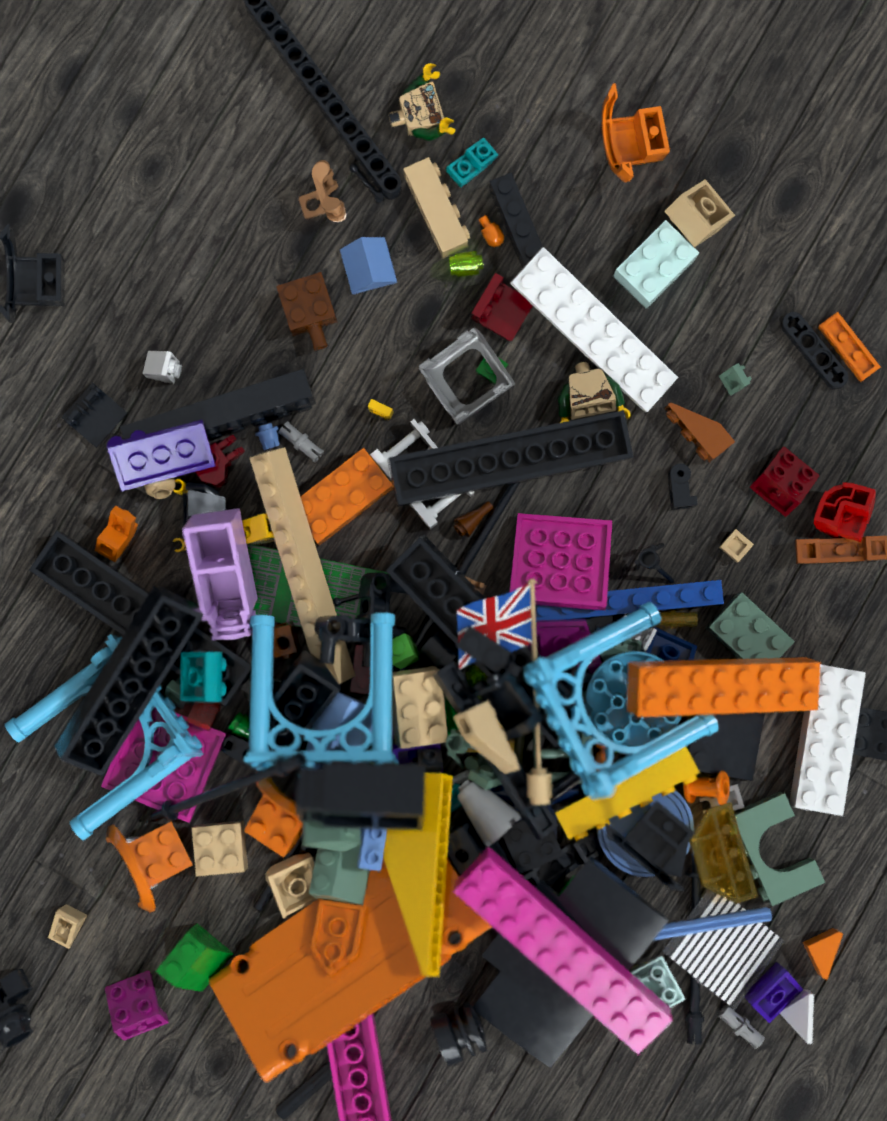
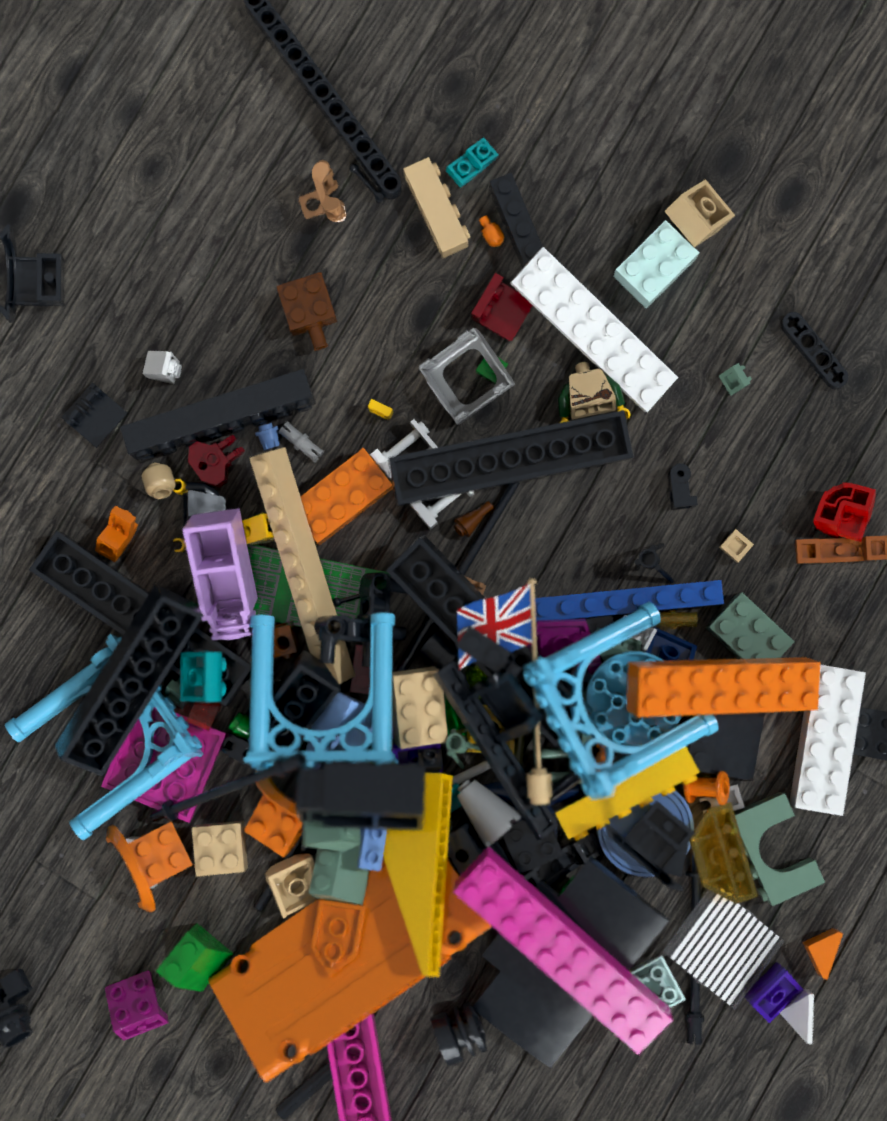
tan slope [48,904,87,949] -> none
hinge [107,420,215,491] -> none
medium blue slope [340,237,397,295] -> none
torso [388,63,455,141] -> none
bright green brick [392,633,422,669] -> none
clear neon green brick [449,251,483,277] -> none
tan slope [454,701,520,774] -> none
sand green hinge [465,753,502,790] -> none
dark pink plate [510,513,612,611] -> none
orange piece [602,83,670,182] -> none
medium blue axle [654,907,772,940] -> none
dark orange slope [665,403,735,463] -> none
light grey pin [718,1004,765,1049] -> none
dark red bracket [749,446,819,517] -> none
orange tile [818,312,881,382] -> none

